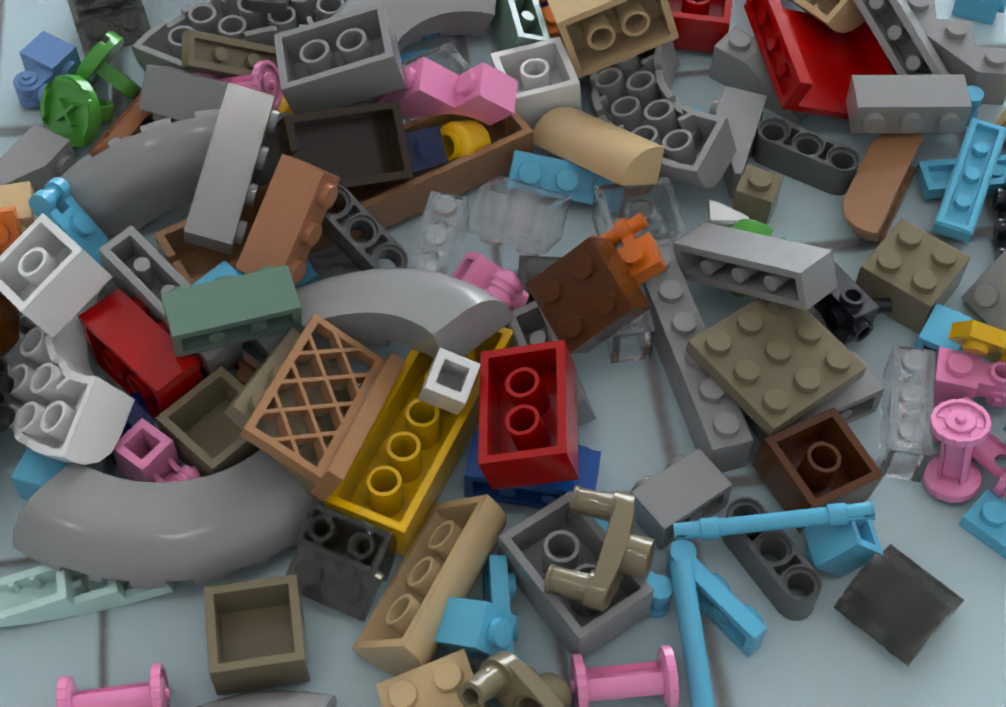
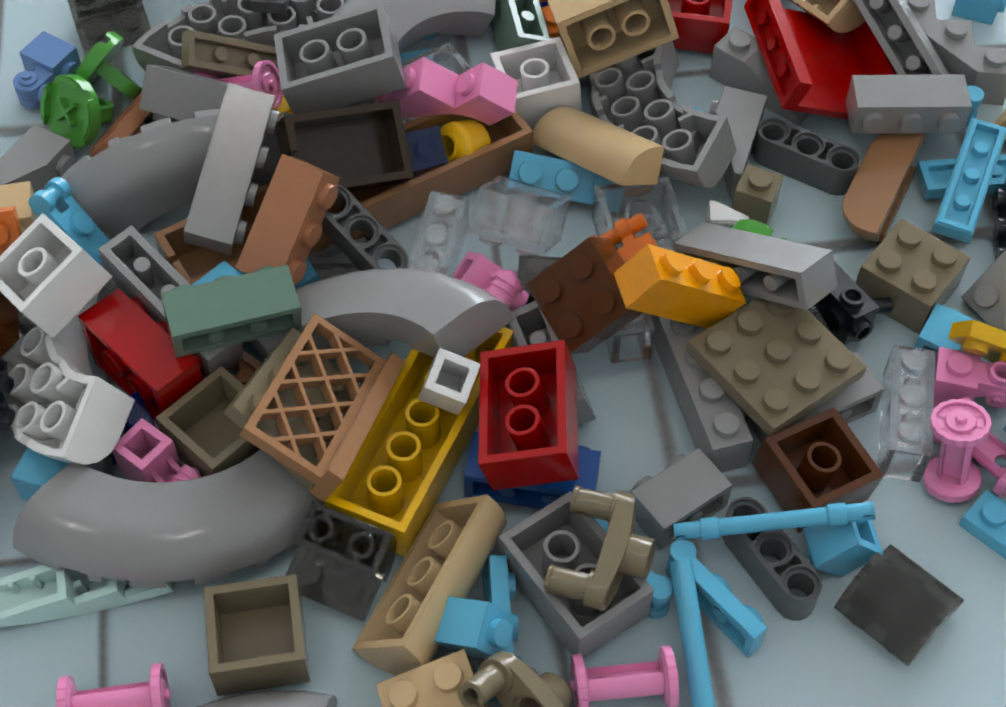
none -> light orange brick [613,244,746,329]

